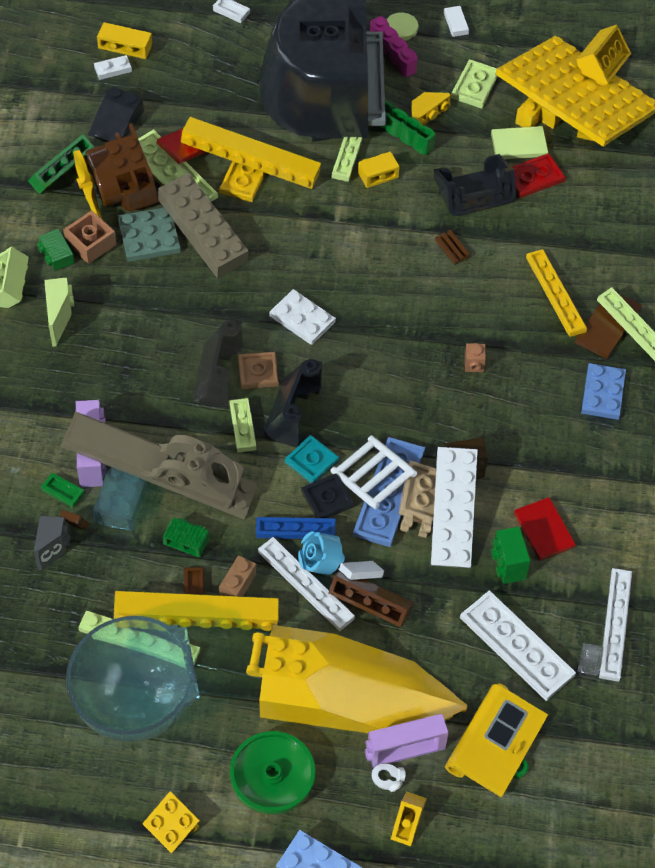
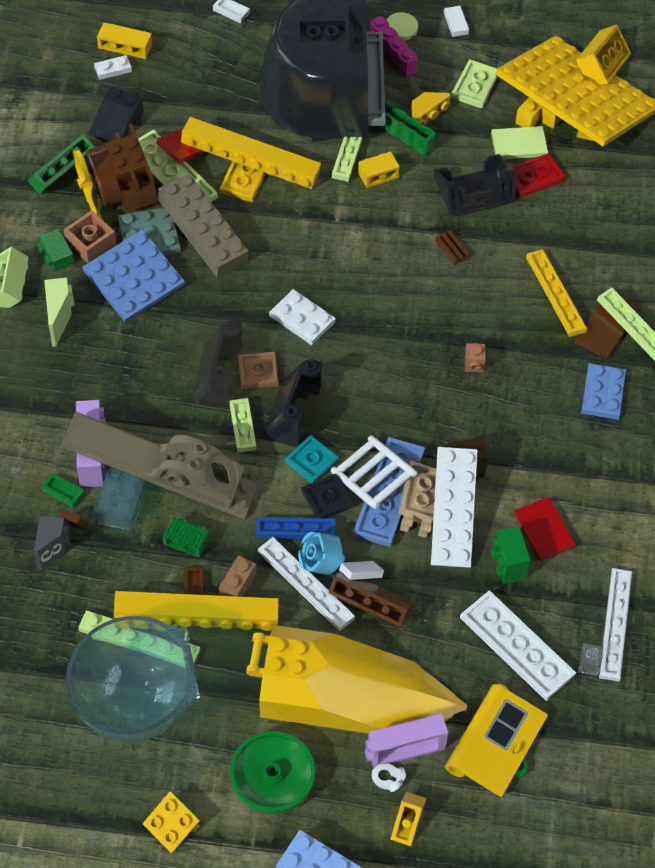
none -> medium blue plate [83,230,185,323]

